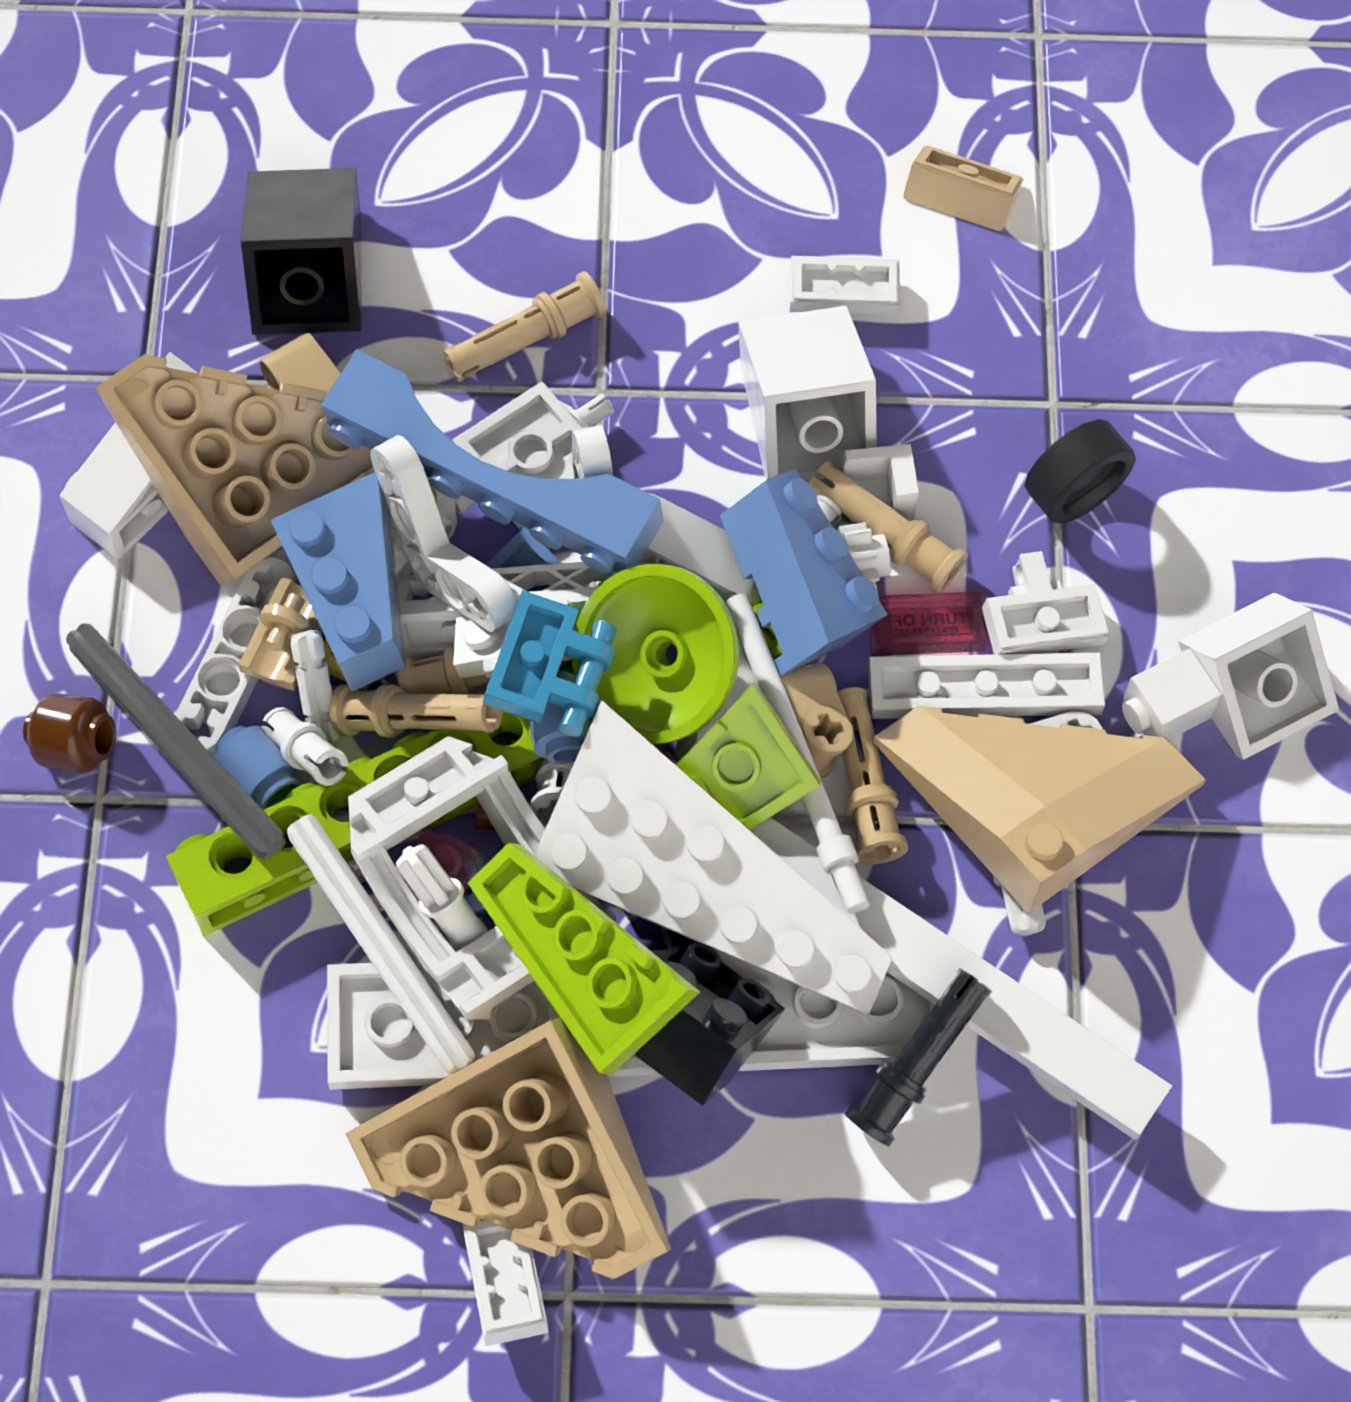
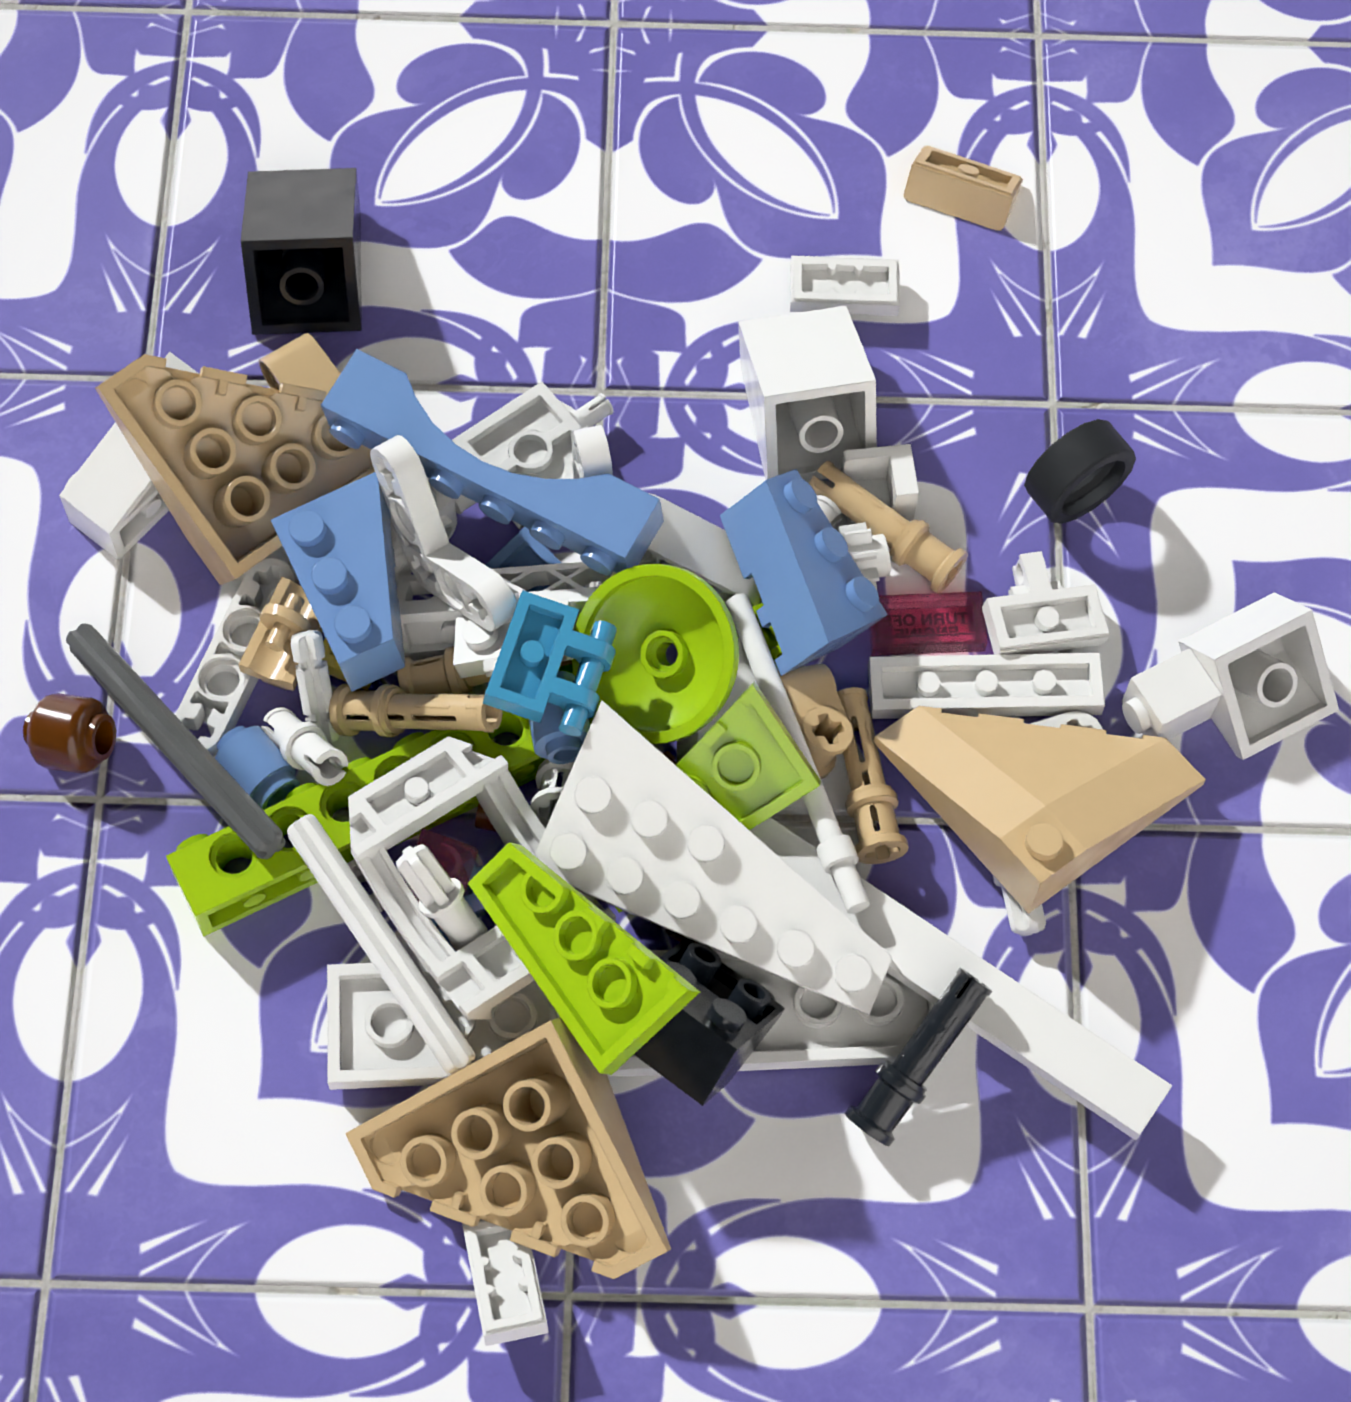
tan pin [443,271,607,382] -> none

